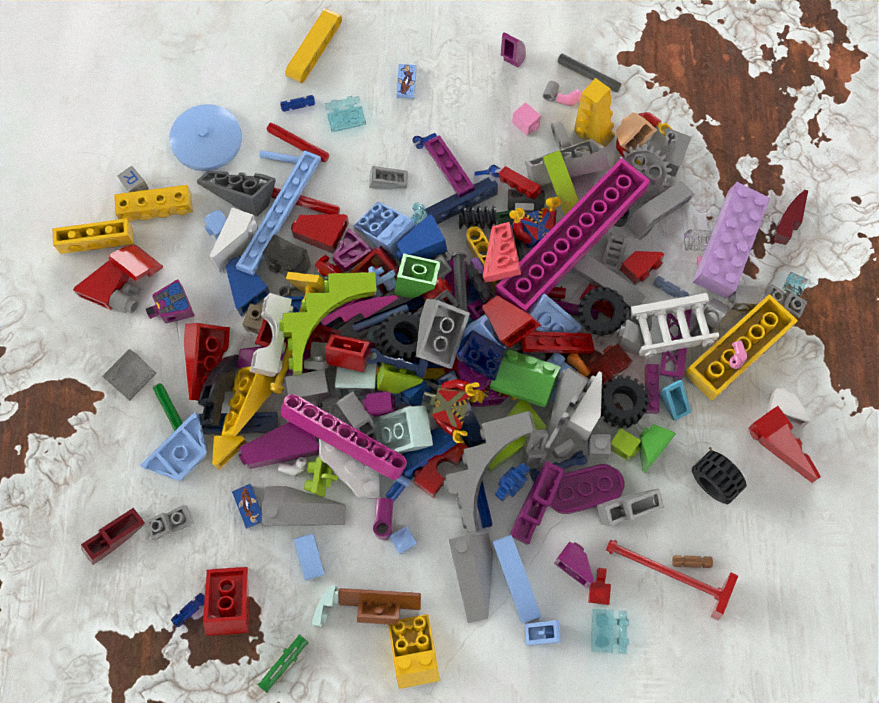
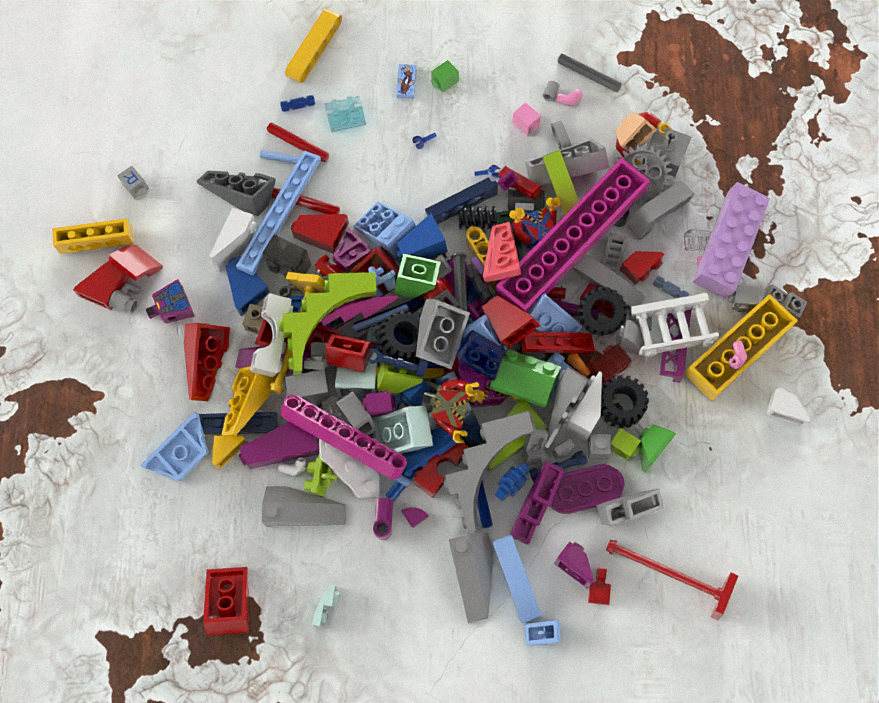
dark red slope [81,508,145,565] -> none
clear smoke slope [102,349,157,401] -> none
yellow brick [114,185,193,222] -> none
light grey slope [146,505,194,540] -> none
green axle [153,383,183,431] -> none
light blue dish [169,104,242,171] -> none
clear blue axle [171,593,205,627] -> none
black slope [198,354,239,428] -> none
light blue brick [204,209,227,240] -> none
tile [232,484,262,529] -> none
green pin [257,634,309,693] -> none
light blue slope [294,533,325,581] -> none
dark orange bracket [338,588,421,625] -> none
light grey slope [369,166,408,188] -> none
yellow slope [388,614,440,689] -> none
light blue tile [389,526,417,555] -> none
clear light blue arm [410,202,425,226] -> none
magenta tile [424,135,475,198] -> none
magenta slope [501,32,526,68] -> none
yellow wedge [574,78,615,147] -> none
clear light blue plate [591,609,629,654] -> none
magenta piece [645,364,660,414] -> none
medium azure slope [659,380,691,421] -> none
medium nougat axle [672,555,713,568] -> none
light grey slope [690,297,730,337] -> none
black tyre [691,450,747,504] -> none
red wedge [749,406,821,483] -> none
dark red slope [772,190,808,245] -> none
clear light blue tile [782,271,808,297] -> none
none -> magenta tile [401,507,429,528]
none -> bright green brick [431,60,459,93]
none -> magenta slope [497,170,518,191]

